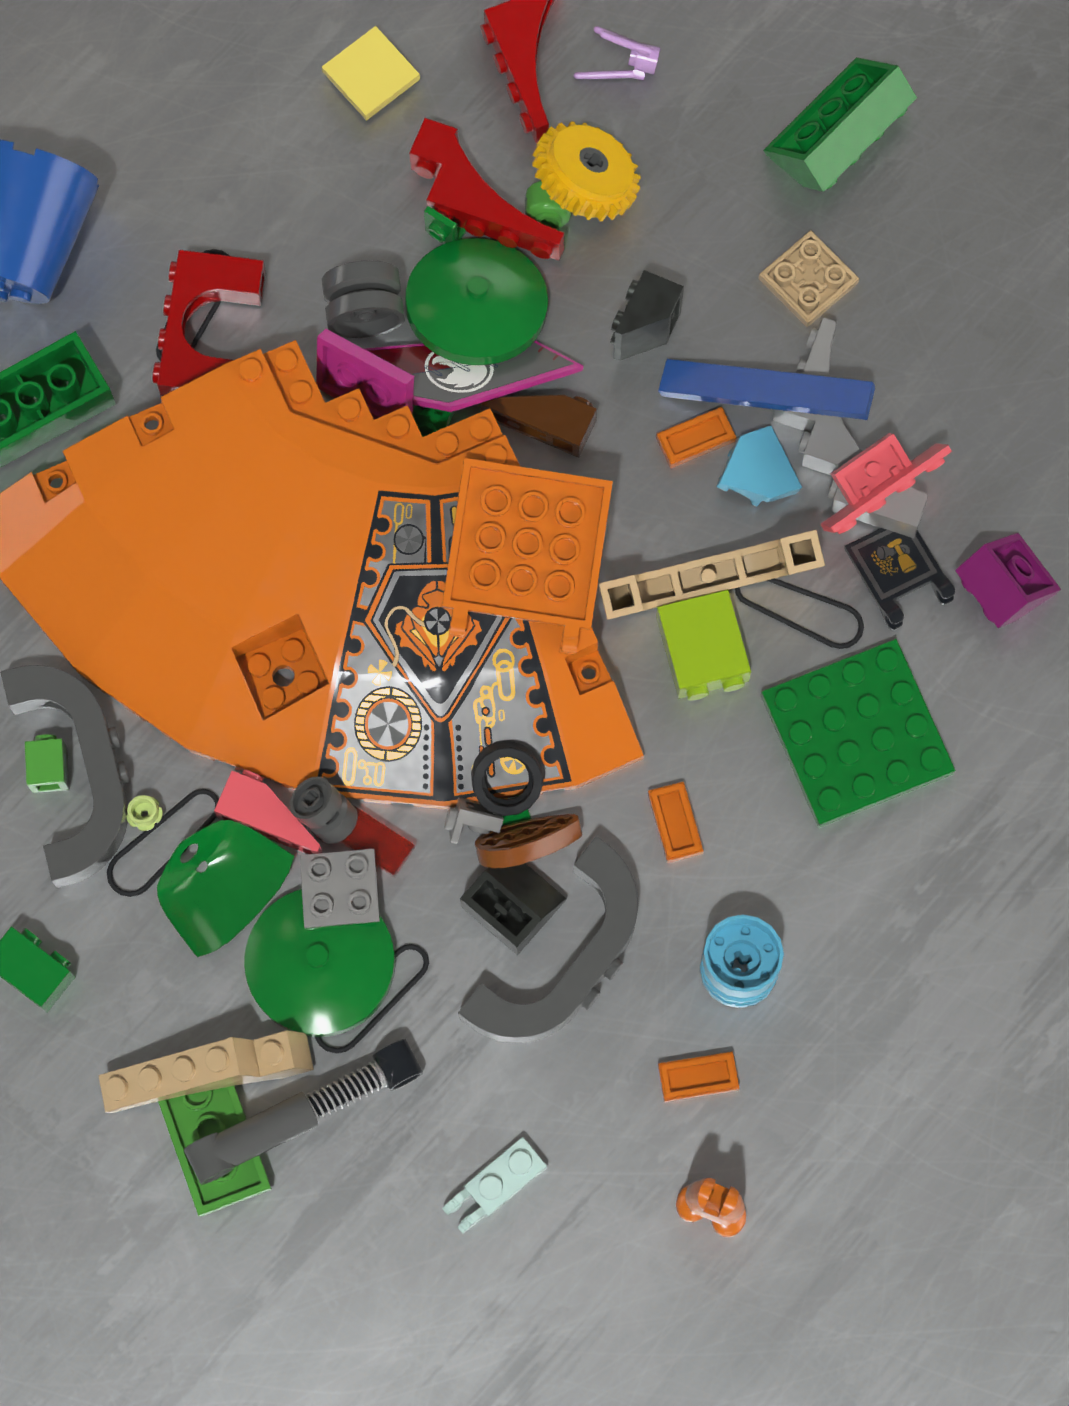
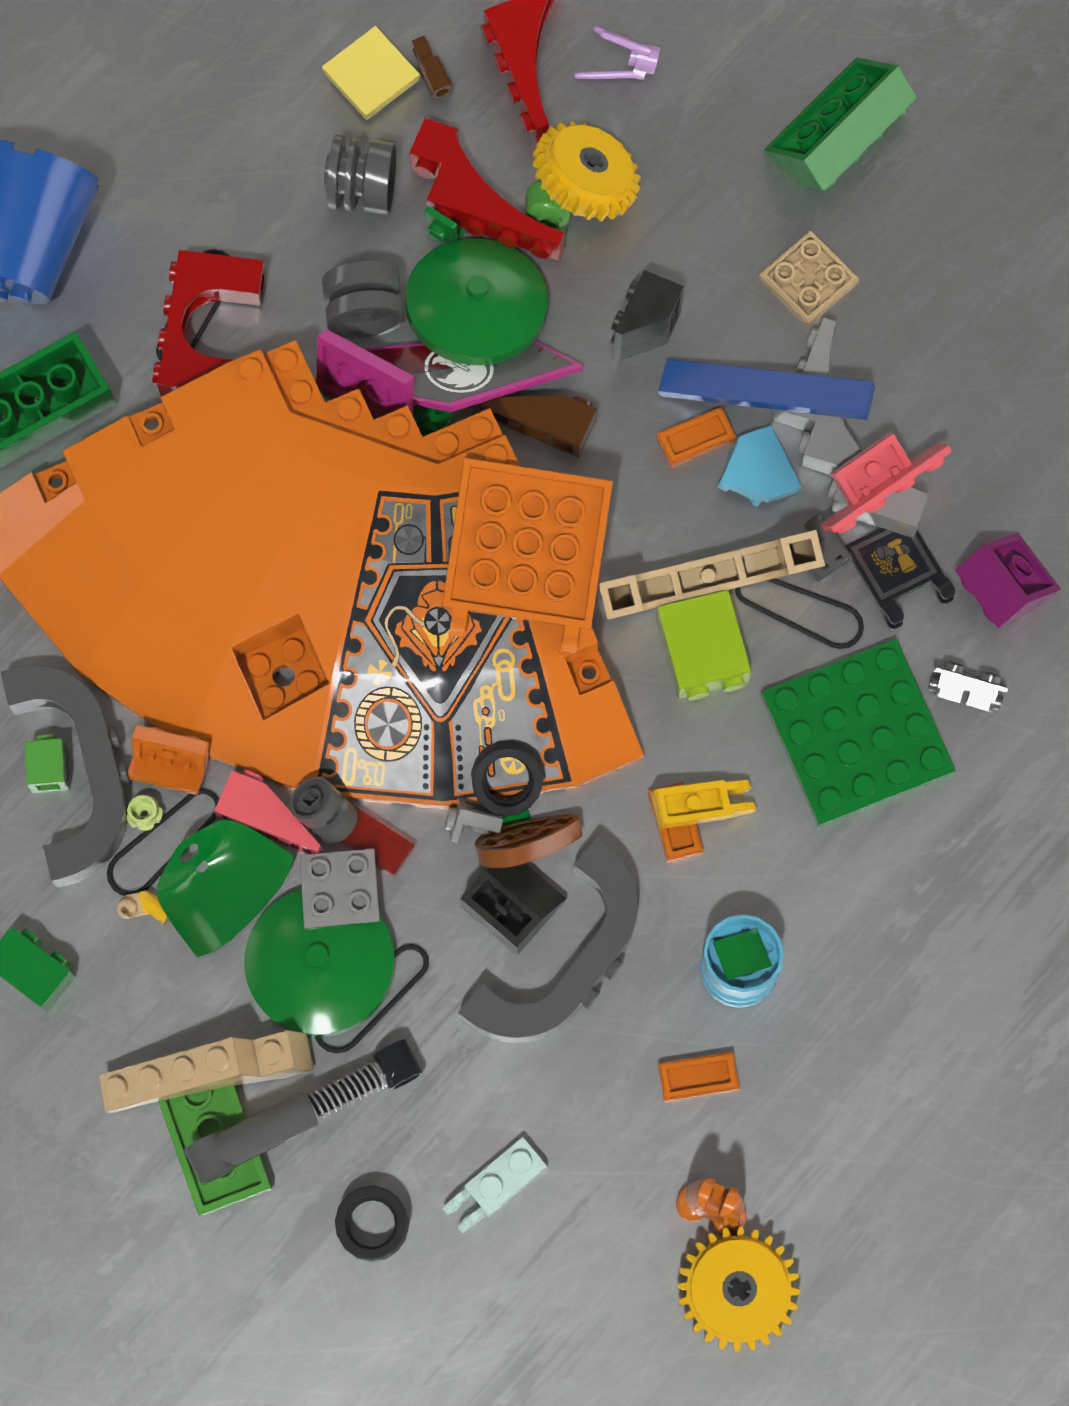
none -> arm [116,891,169,925]
none -> orange bracket [127,725,209,795]
none -> dark grey wheel [324,135,396,215]
none -> black tyre [335,1186,409,1262]
none -> reddish brown bar [412,36,453,100]
none -> yellow hinge [651,780,756,829]
none -> yellow gear [676,1227,800,1352]
none -> green sticker [712,928,772,980]
none -> dark grey piece [804,513,853,582]
none -> hinge [928,660,1007,712]

